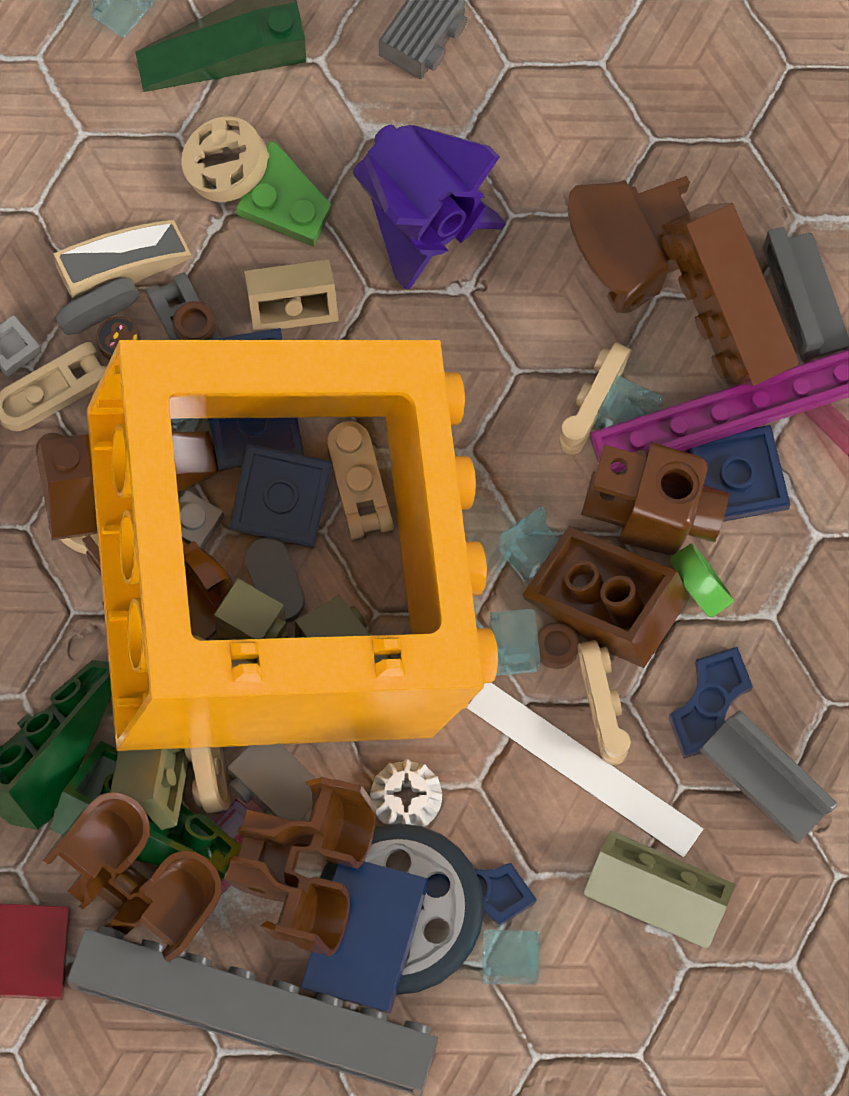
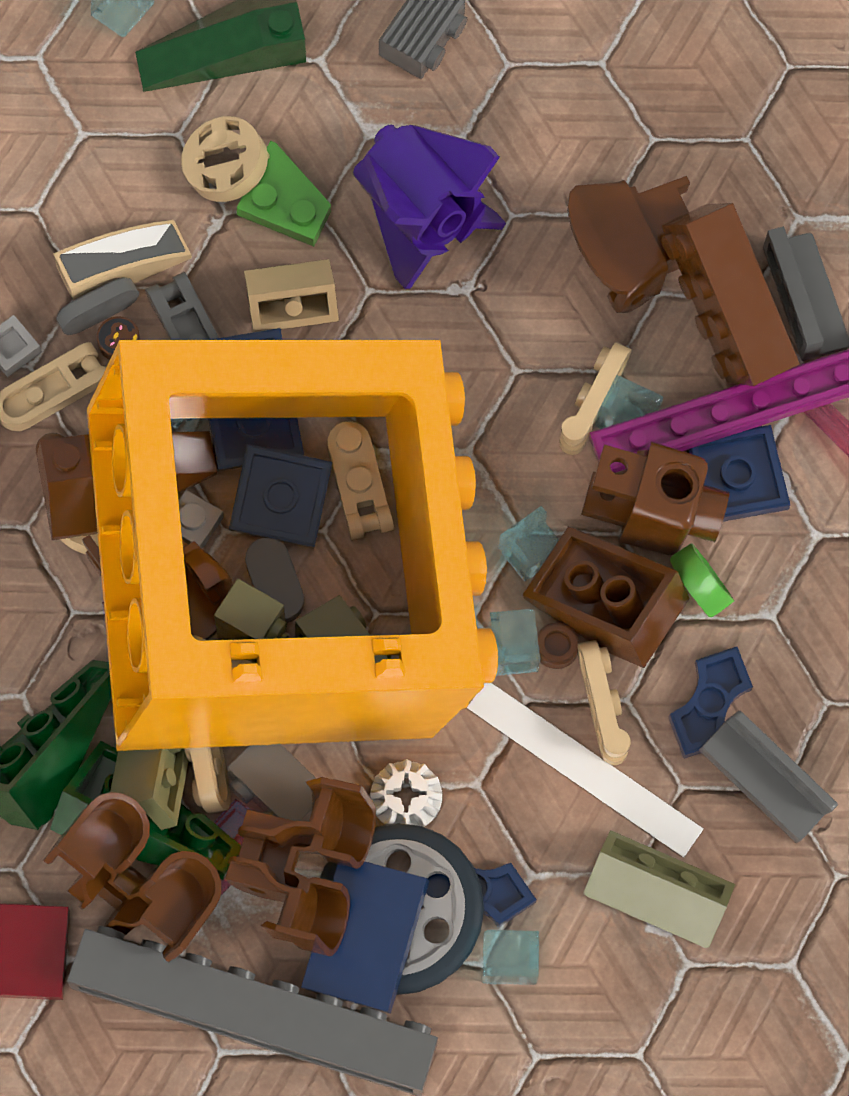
reddish brown tile [172,301,217,340] -> none

